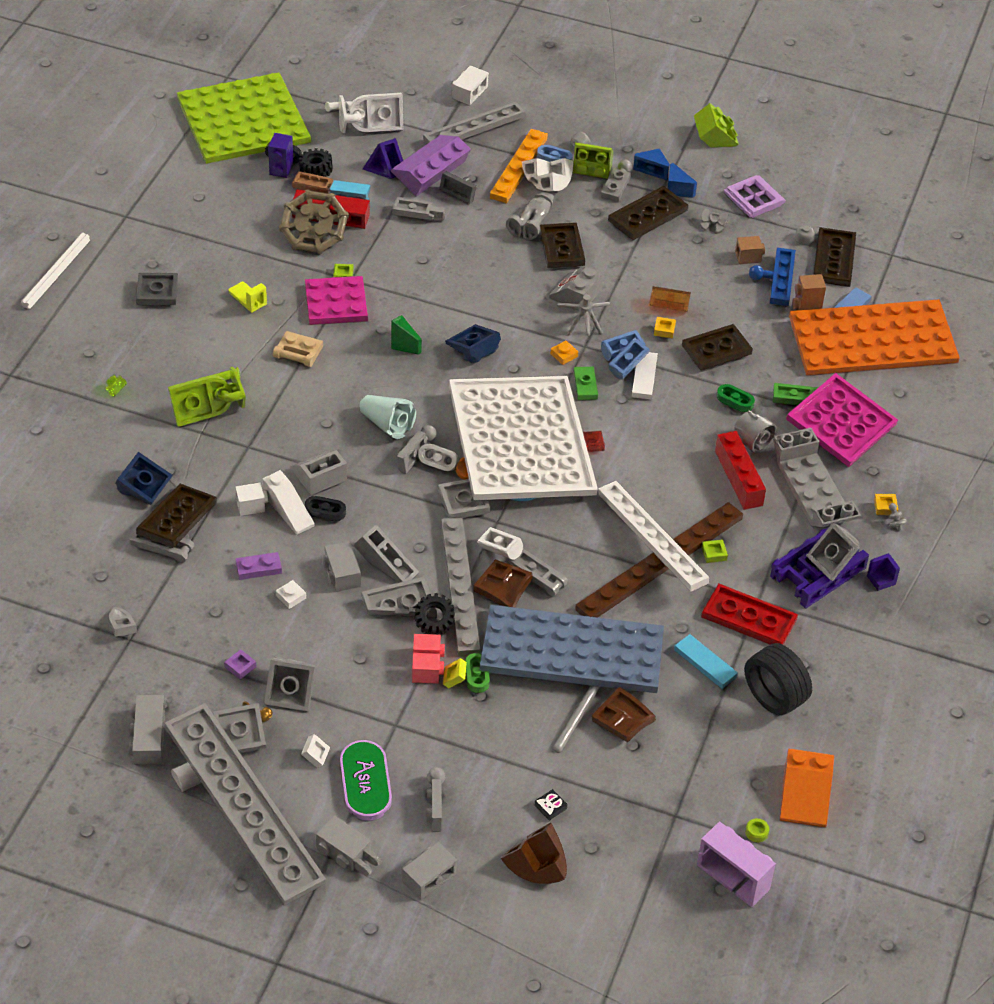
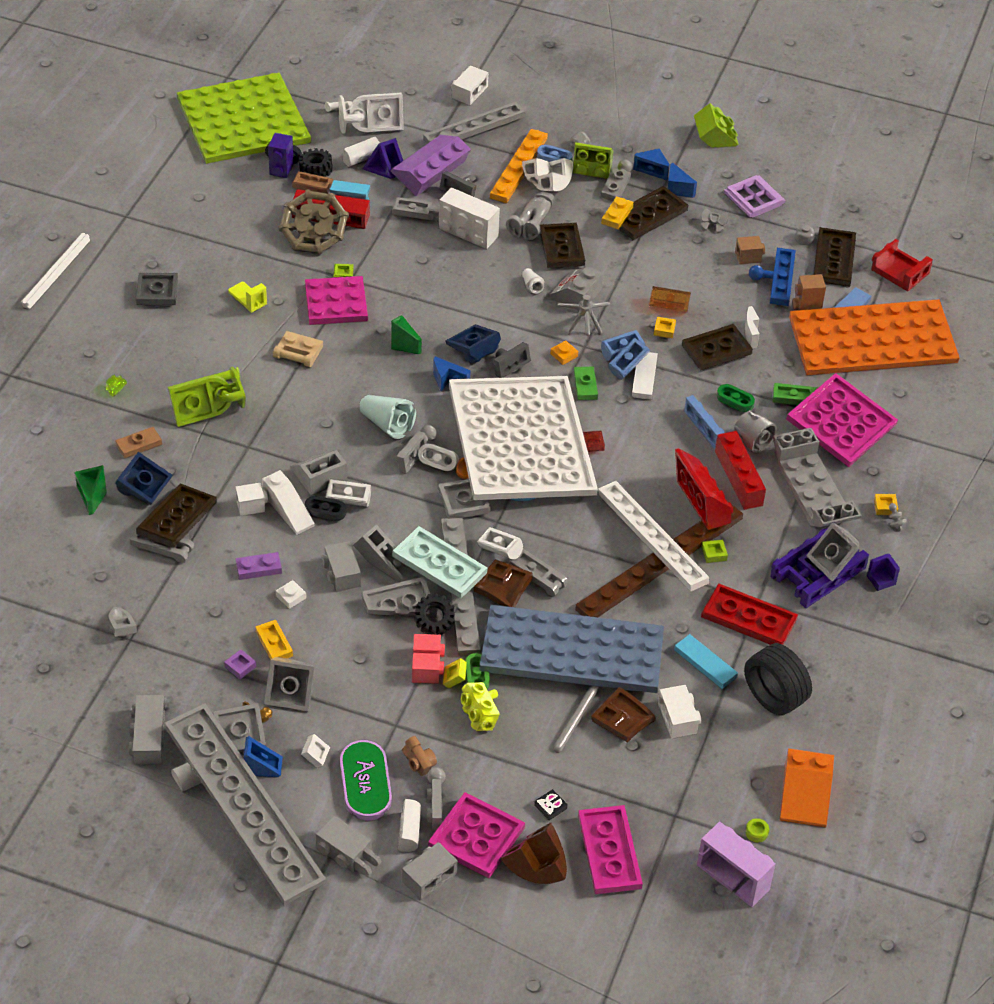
none -> green slope [74,465,107,515]
none -> medium nougat plate [115,427,162,458]
none -> blue slope [244,736,283,777]
none -> yellow plate [255,620,293,660]
none -> white brick [326,479,371,507]
none -> white brick [343,137,380,167]
none -> light aqua plate [392,526,488,599]
none -> white brick [398,799,421,852]
none -> medium nougat plate [402,736,437,776]
none -> dark pink plate [428,792,525,878]
none -> blue slope [433,356,471,391]
none -> white brick [439,188,500,249]
none -> neon yellow brick [460,683,500,731]
none -> dark grey tile [494,342,531,378]
none -> white cone [522,268,544,294]
none -> dark pink plate [578,805,643,894]
none -> yellow plate [601,196,634,230]
none -> white brick [658,685,701,738]
none -> red slope [675,448,733,530]
none -> medium blue plate [684,395,724,449]
none -> white slope [745,306,760,348]
none -> red panel [871,239,933,292]

